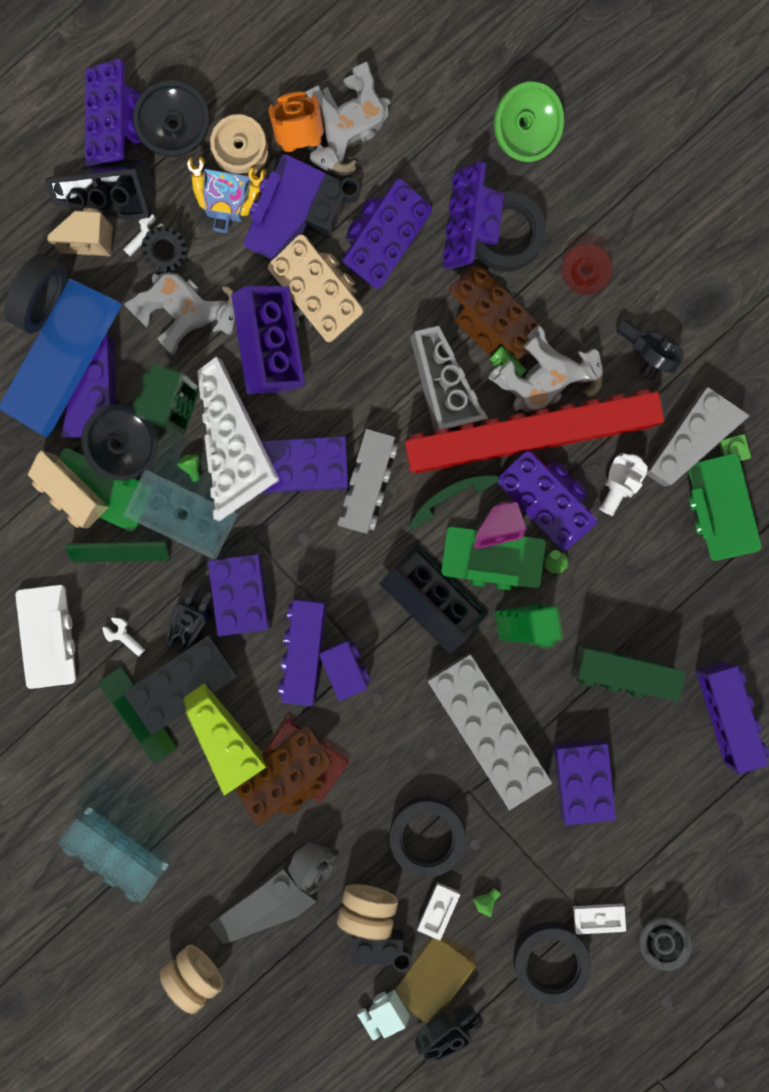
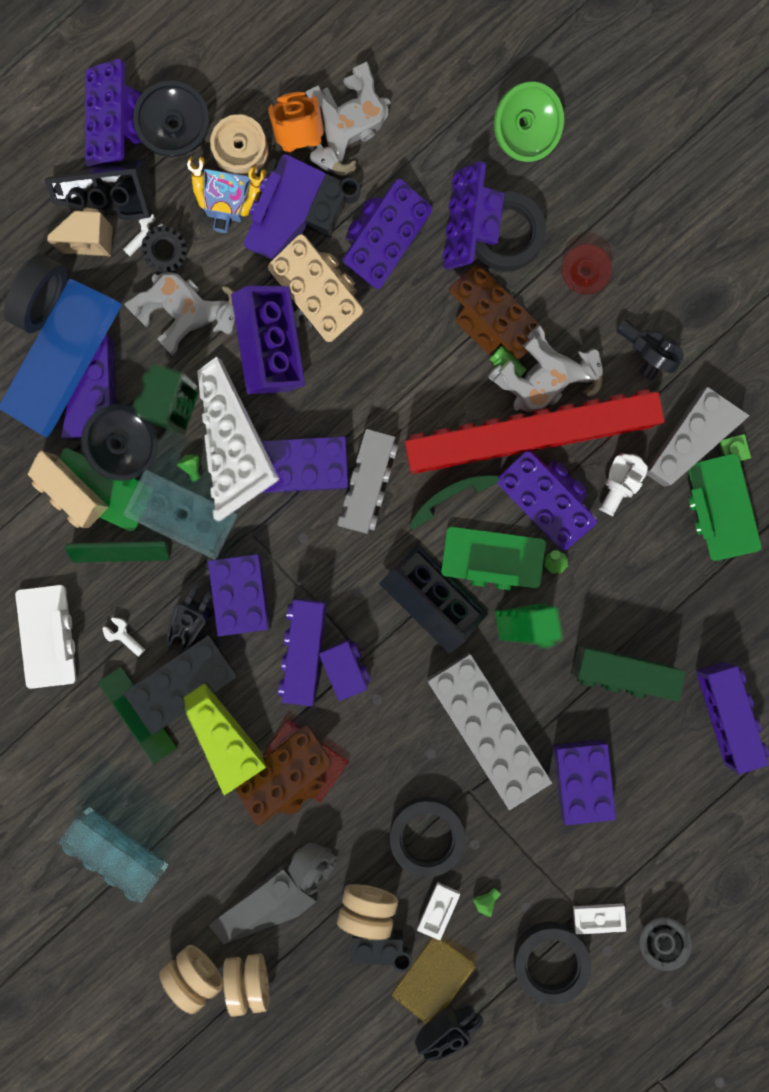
light aqua brick [357,990,410,1040] -> none
light grey wedge [410,326,488,431] -> none
magenta slope [473,502,526,549] -> none
none -> tan wheel [223,953,269,1017]

